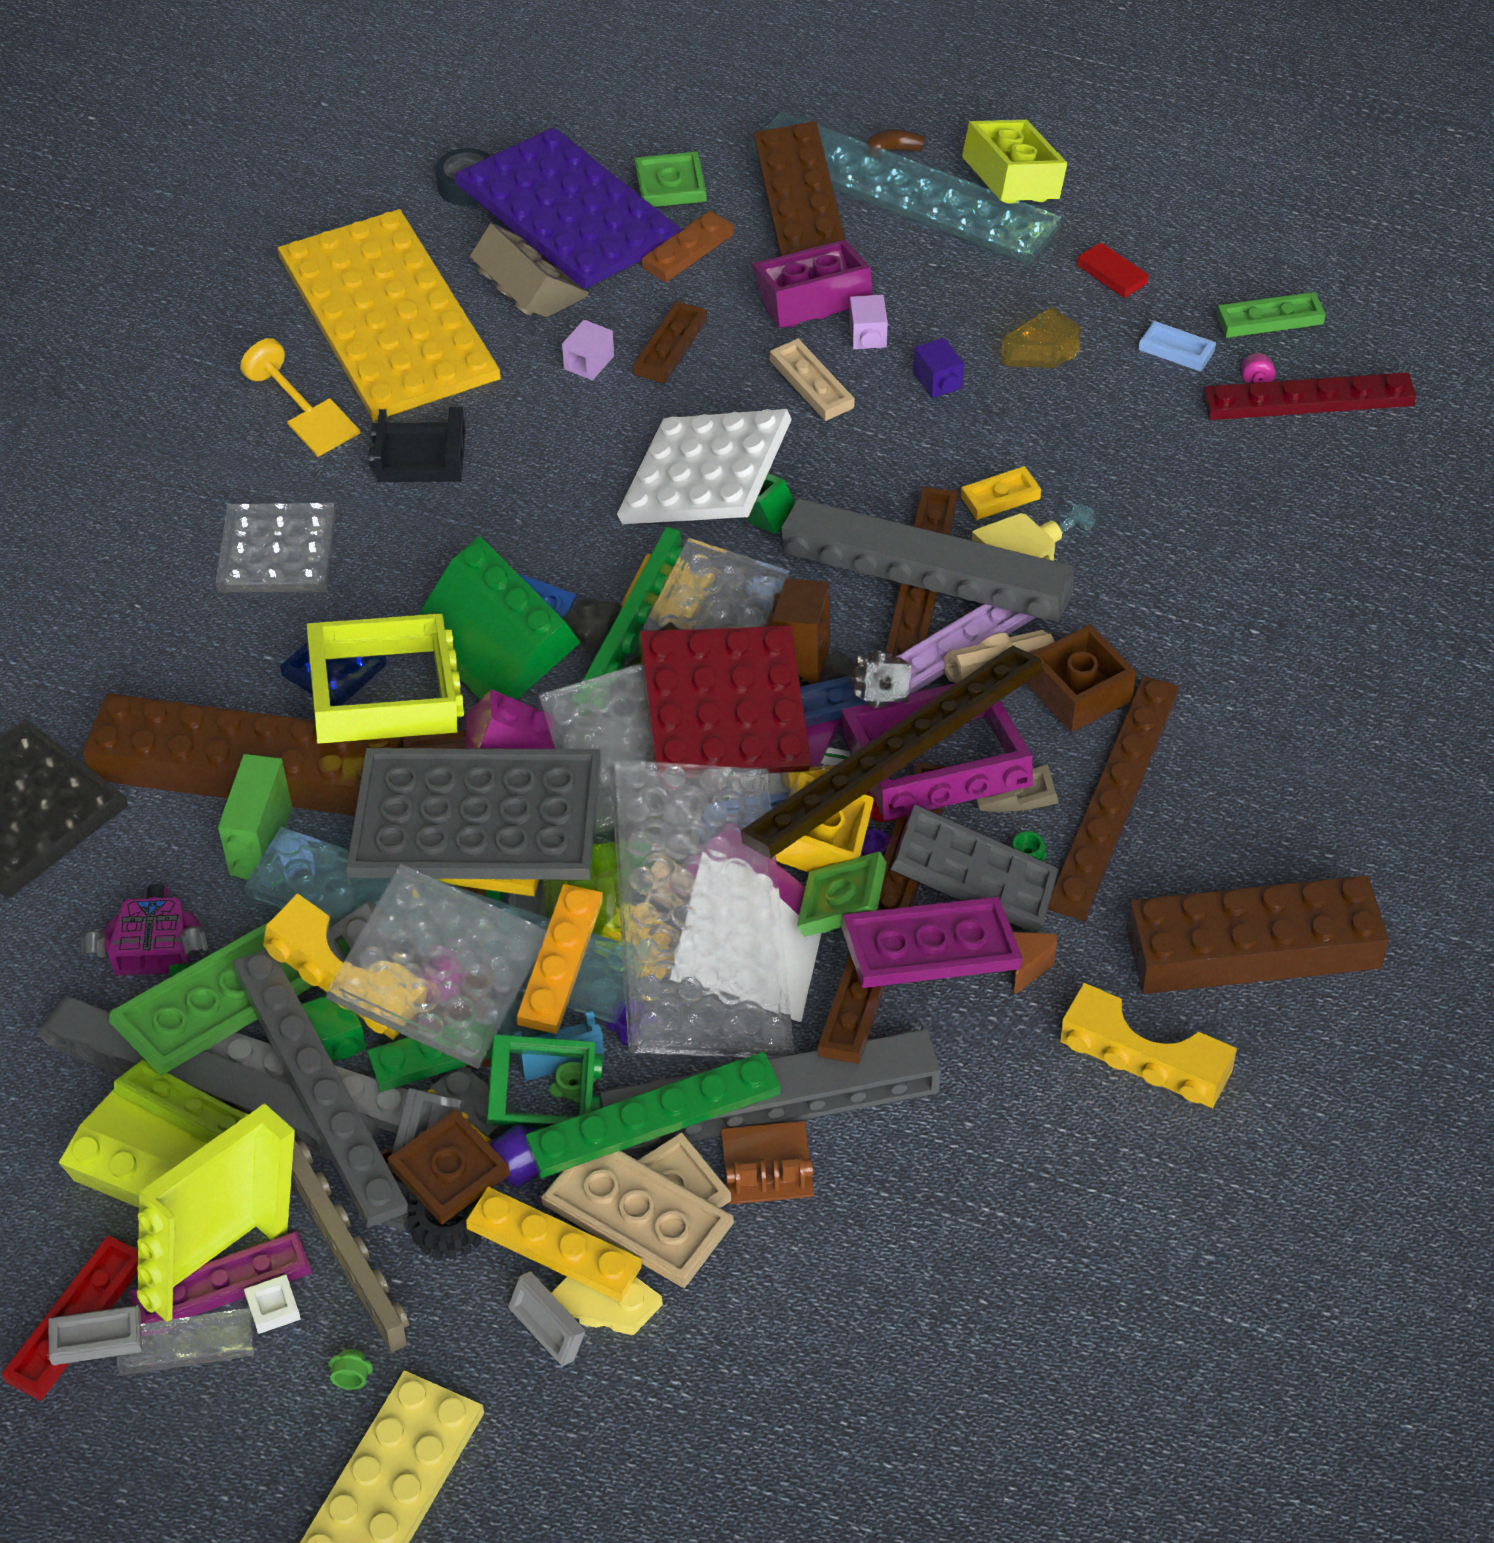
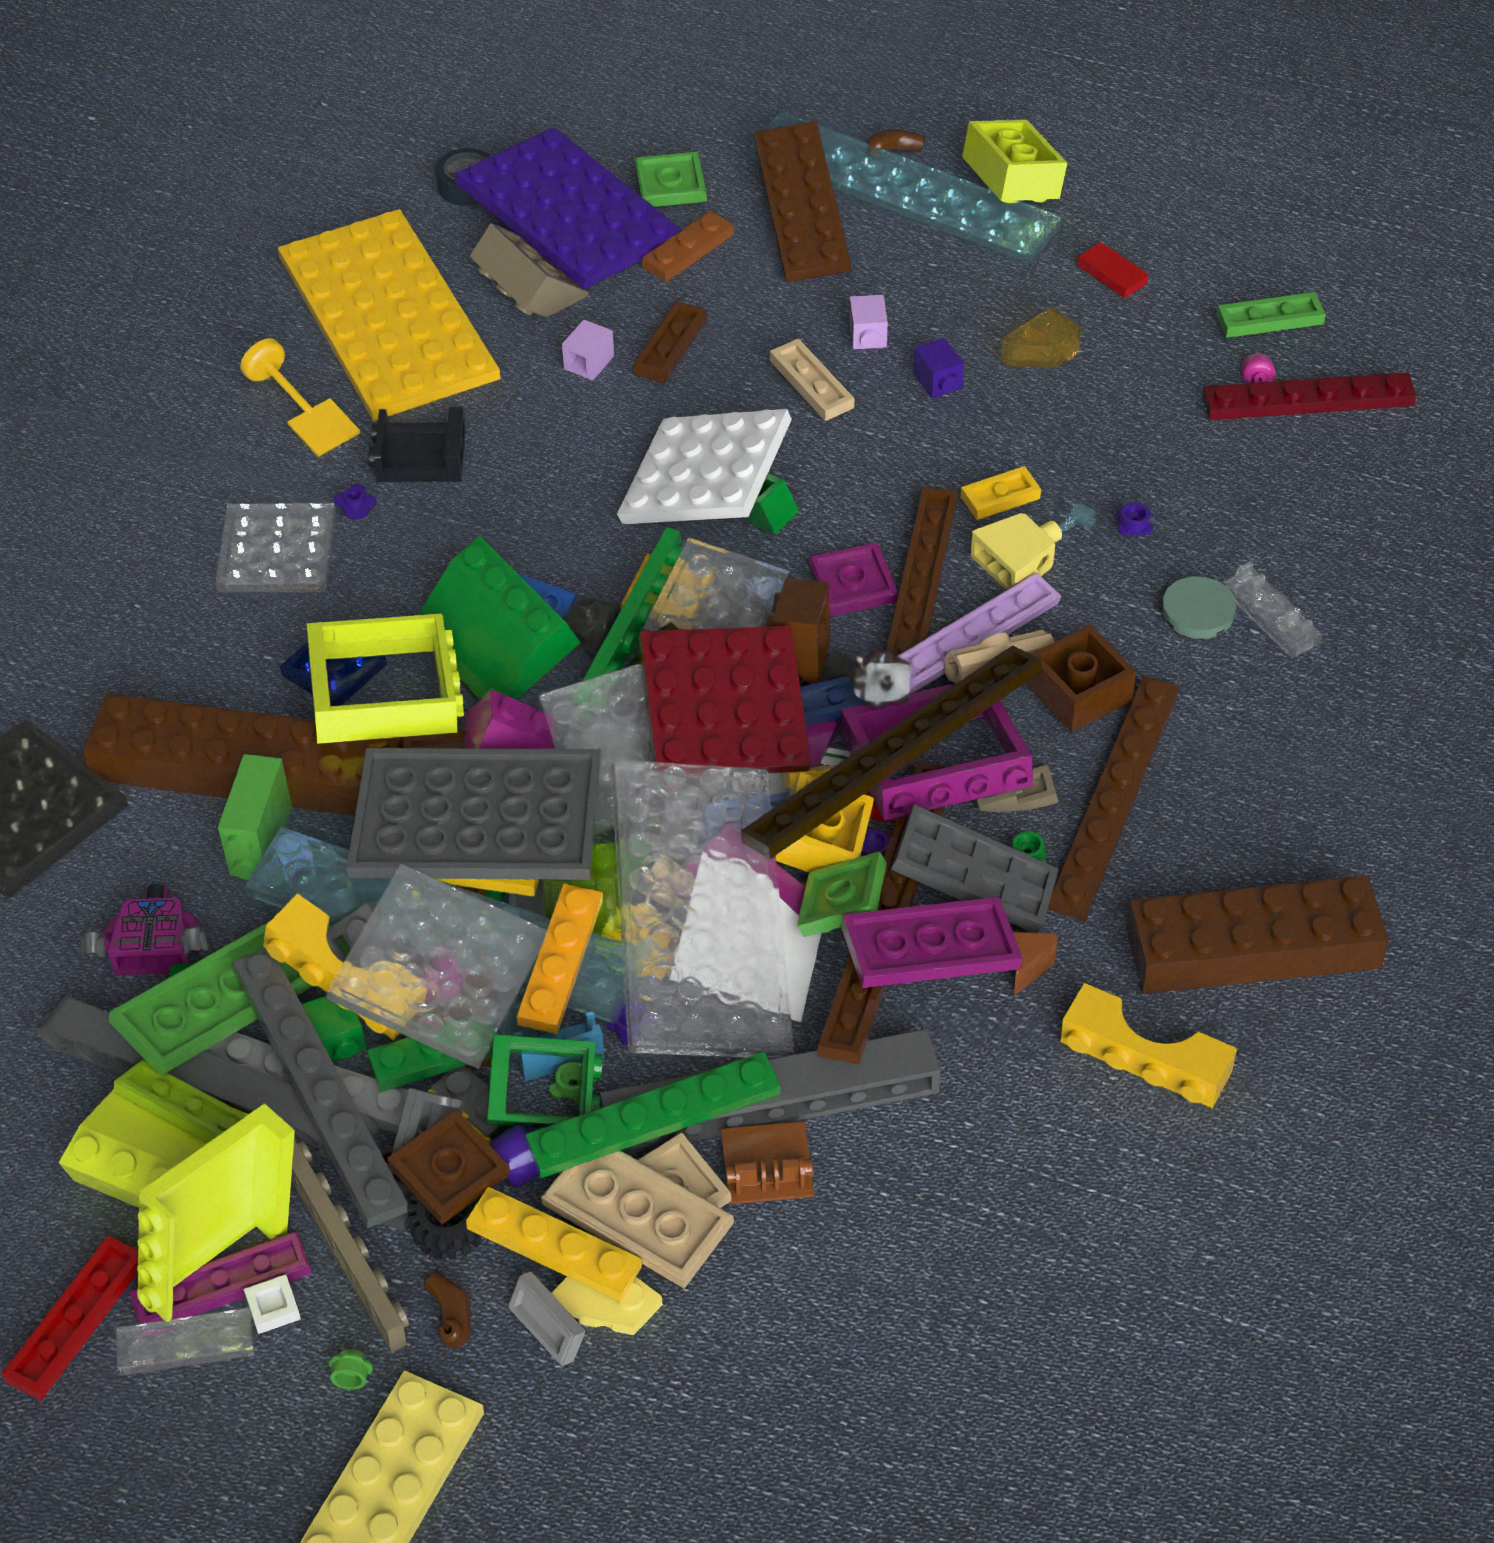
light grey tile [49,1305,142,1365] -> none
magenta slope [752,239,873,328] -> none
dark grey brick [781,498,1074,622] -> none
light blue tile [1139,321,1216,371] -> none
none -> dark purple plate [334,484,376,519]
none -> reddish brown arm [424,1271,471,1349]
none -> magenta tile [808,542,899,617]
none -> dark purple plate [1116,502,1153,536]
none -> sand green tile [1162,576,1236,639]
none -> clear plate [1223,562,1322,658]

